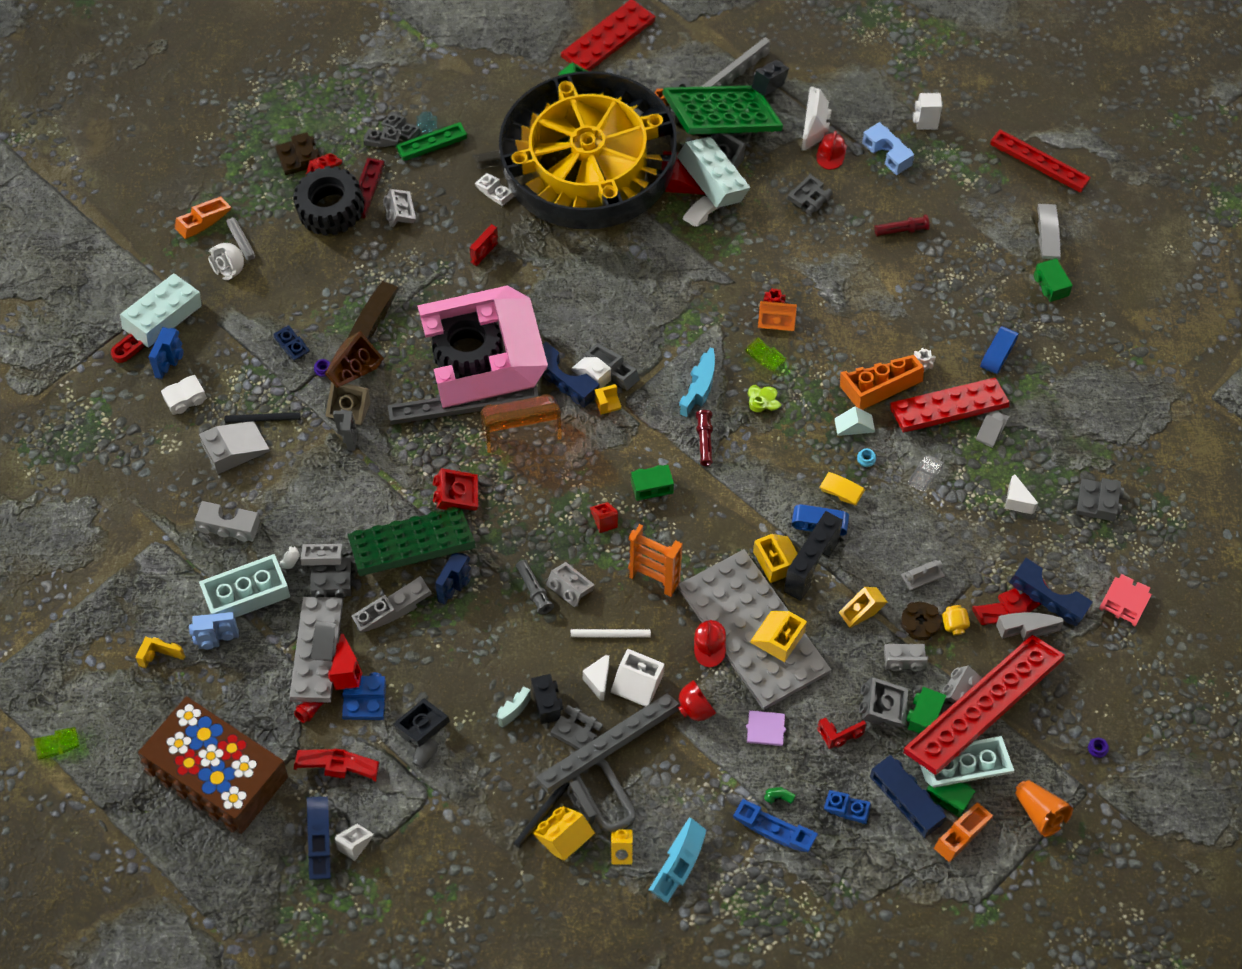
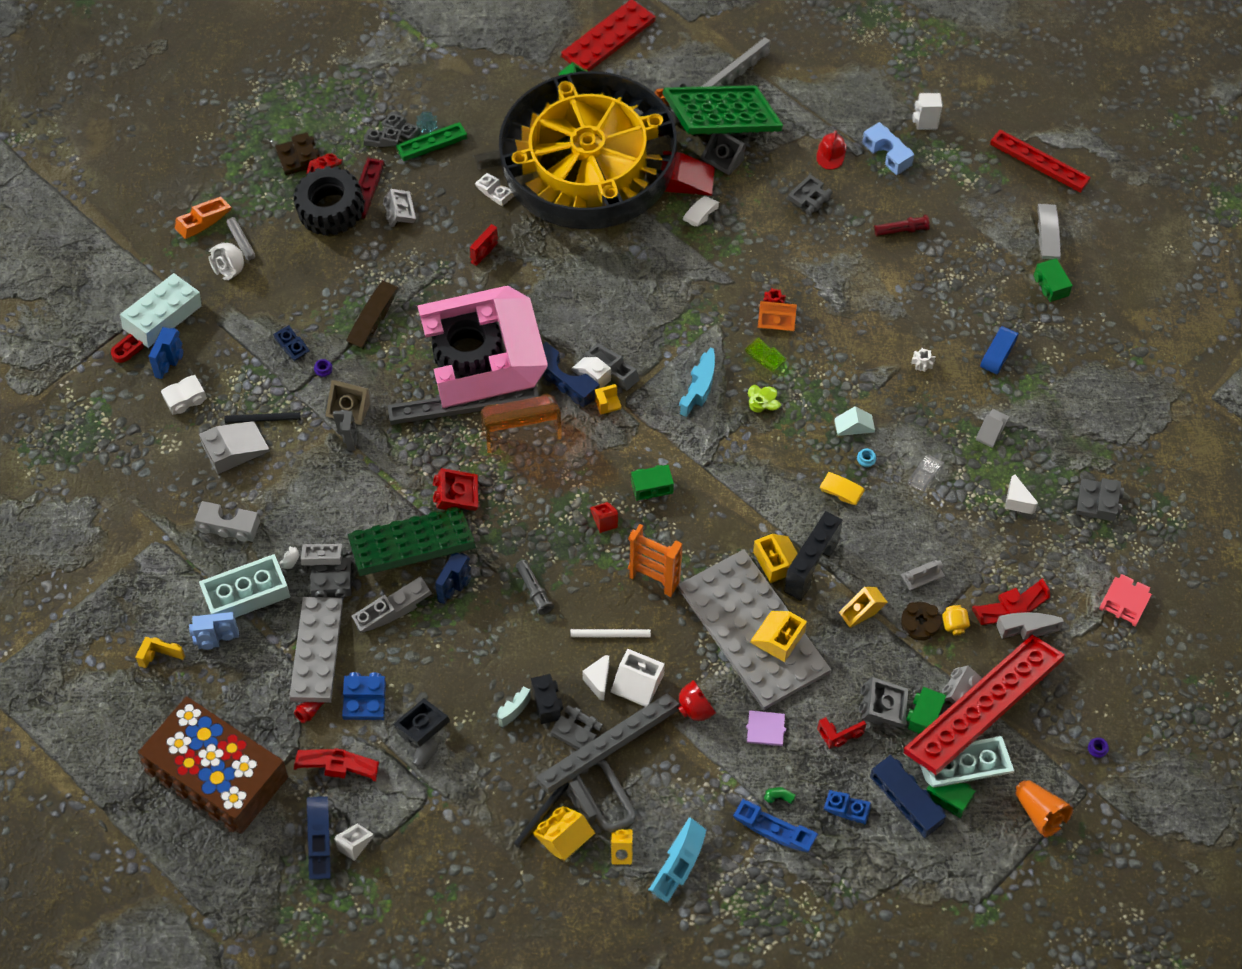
clear neon green slope [33,727,80,760] -> none
dark grey slope [311,621,336,661] -> none
reddish brown wedge [325,331,384,388] -> none
red slope [328,634,362,690] -> none
light grey bracket [546,562,595,607] -> none
light aqua brick [677,136,750,208] -> none
red piece [694,620,726,667] -> none
dark red pin [696,410,713,466] -> none
black brick [751,60,789,96] -> none
blue beam [791,504,849,536] -> none
white wedge [802,86,831,151] -> none
orange wedge [840,355,924,410] -> none
light grey bracket [884,644,928,671] -> none
plate [890,378,1010,433] -> none
orange slope [934,802,993,862] -> none
dark blue arch [1009,558,1093,627] -> none

